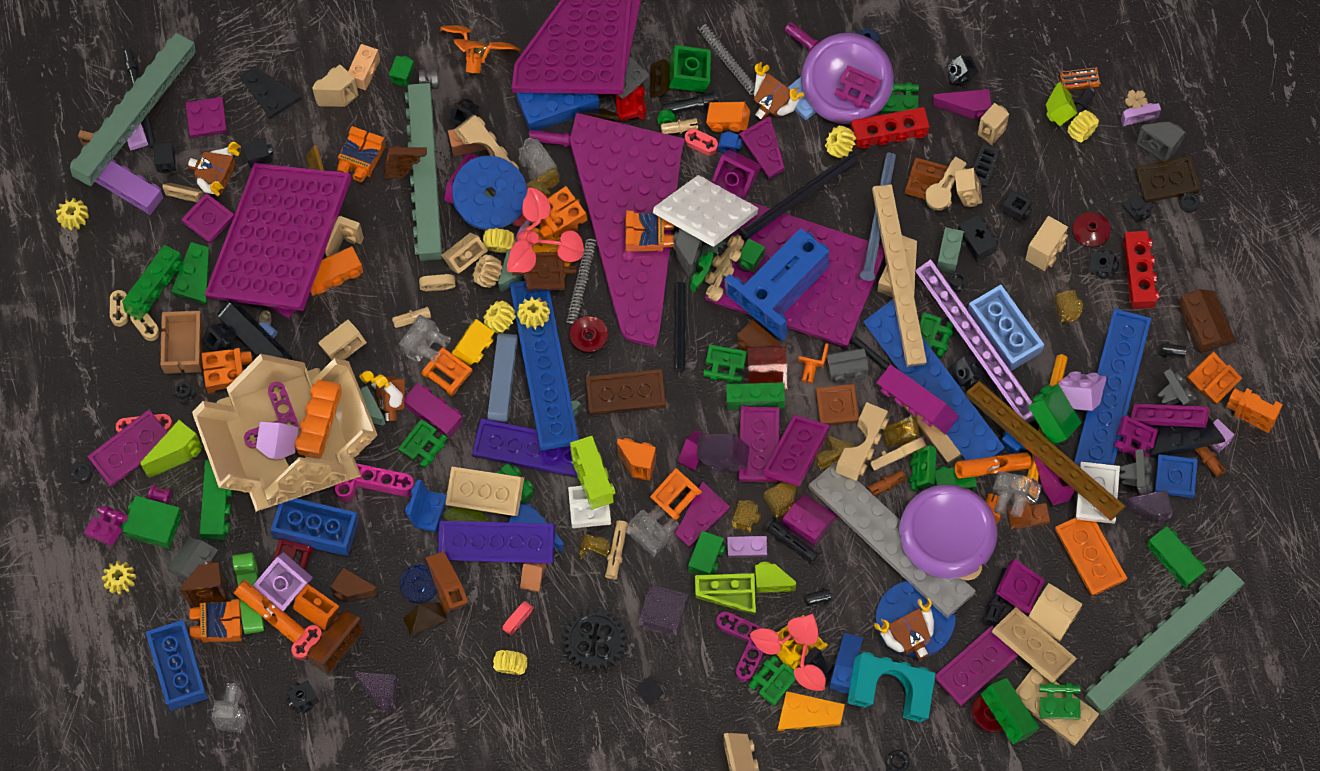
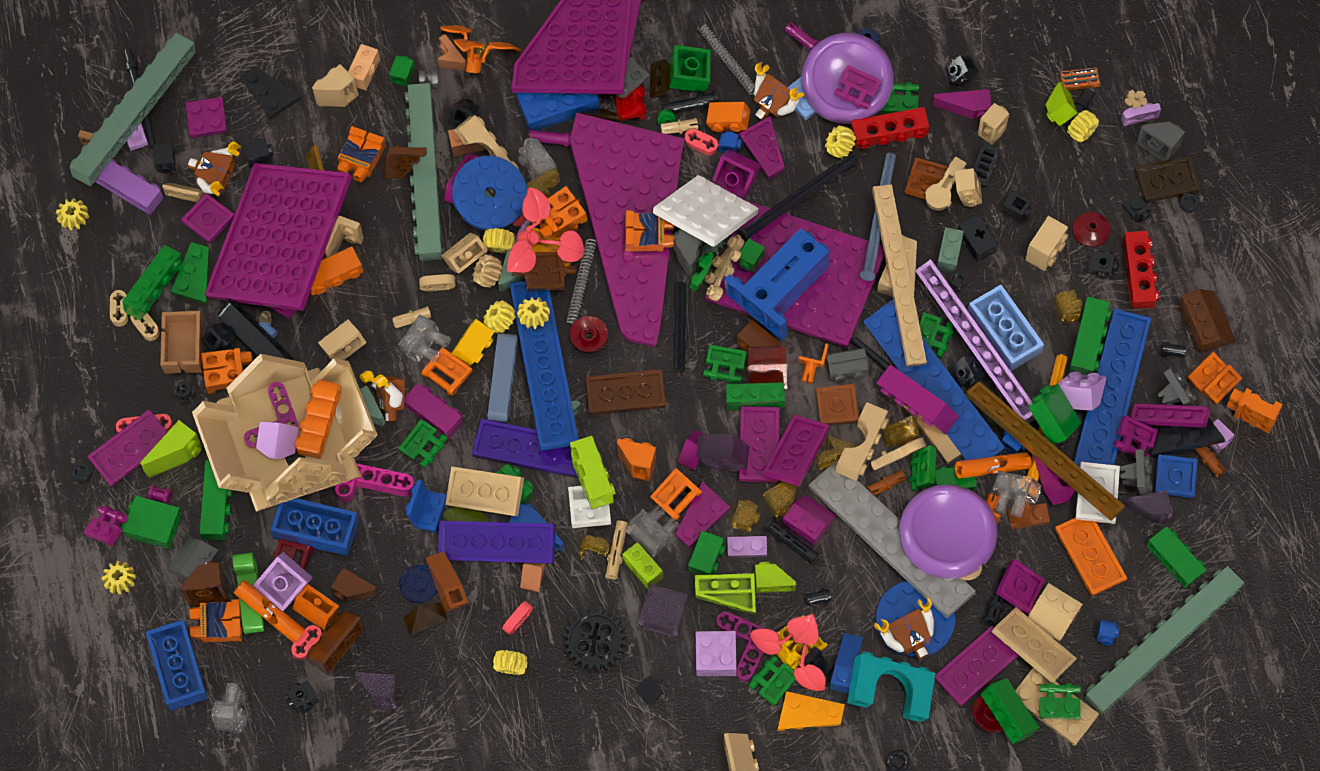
none -> nougat slope [437,34,466,71]
none -> lime brick [622,542,663,589]
none -> lavender brick [696,631,736,676]
none -> green brick [1069,297,1112,374]
none -> blue plate [1096,619,1119,646]

